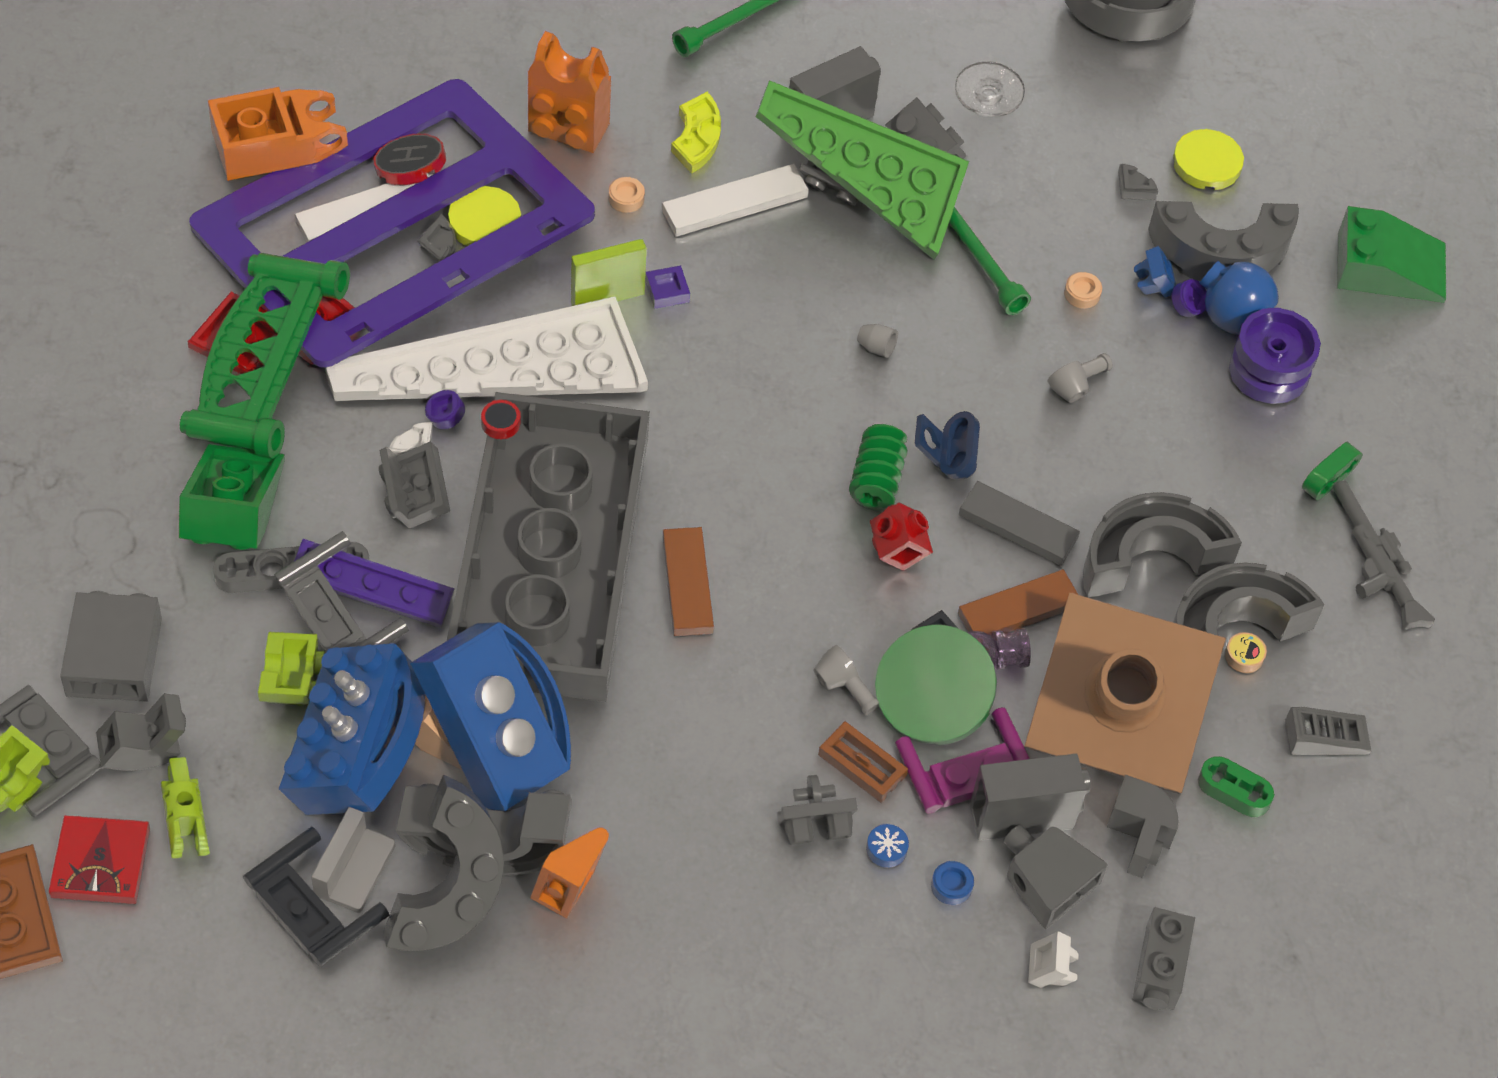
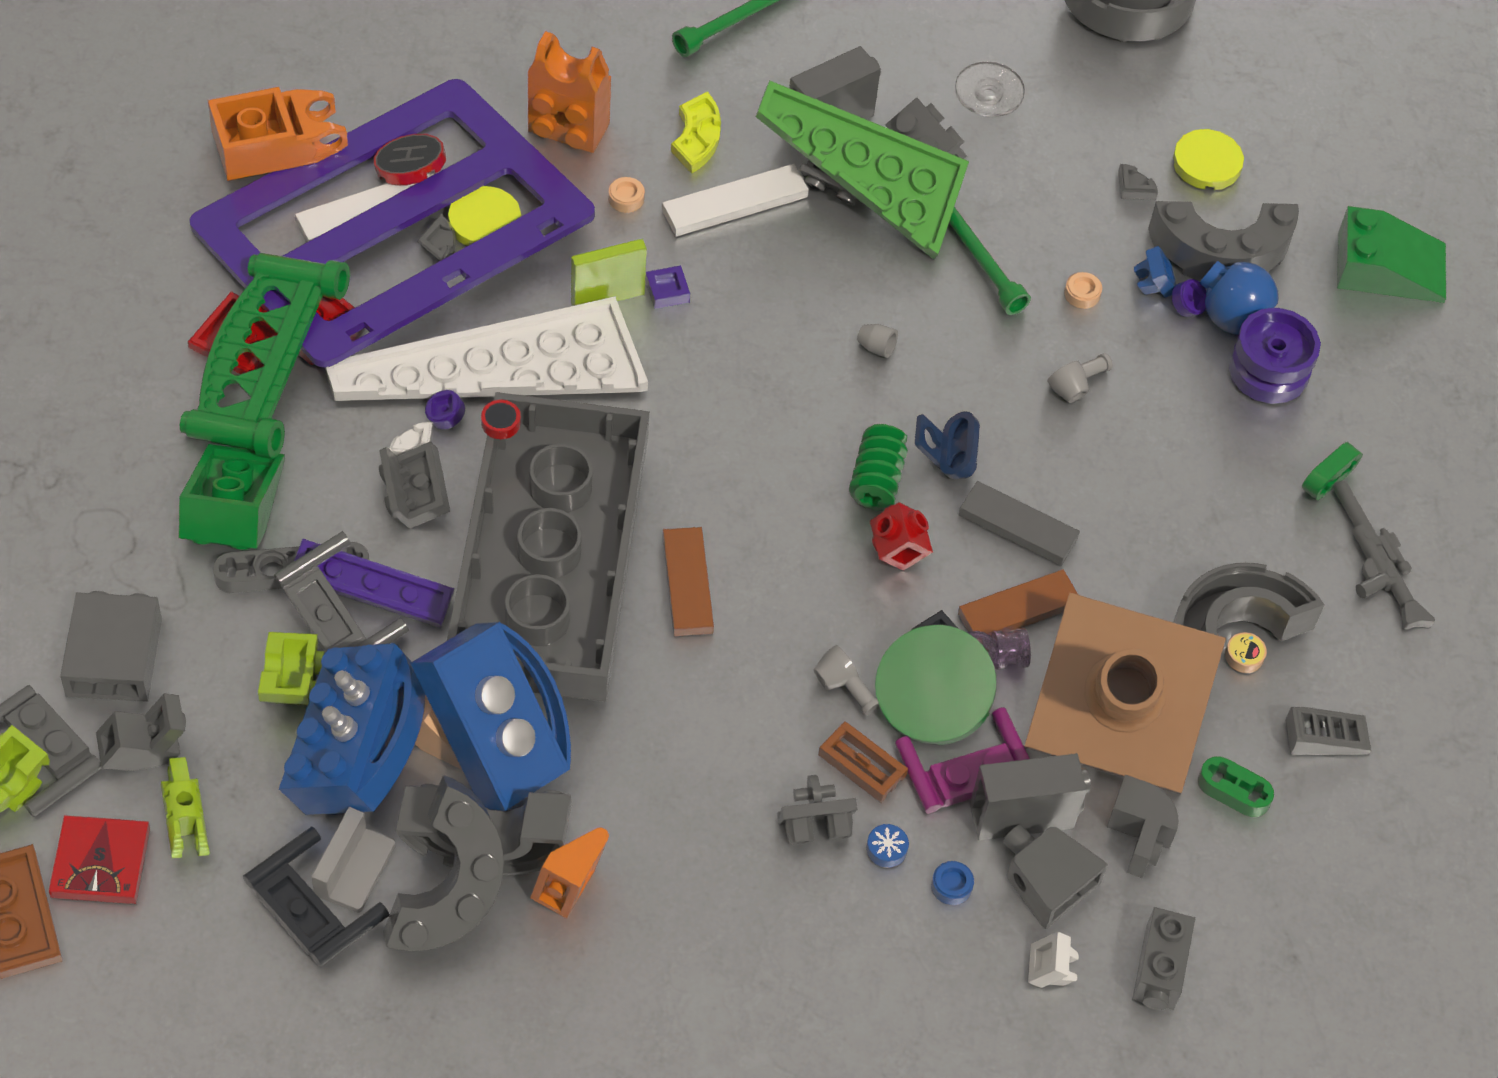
dark grey brick [1083,492,1242,598] -> none

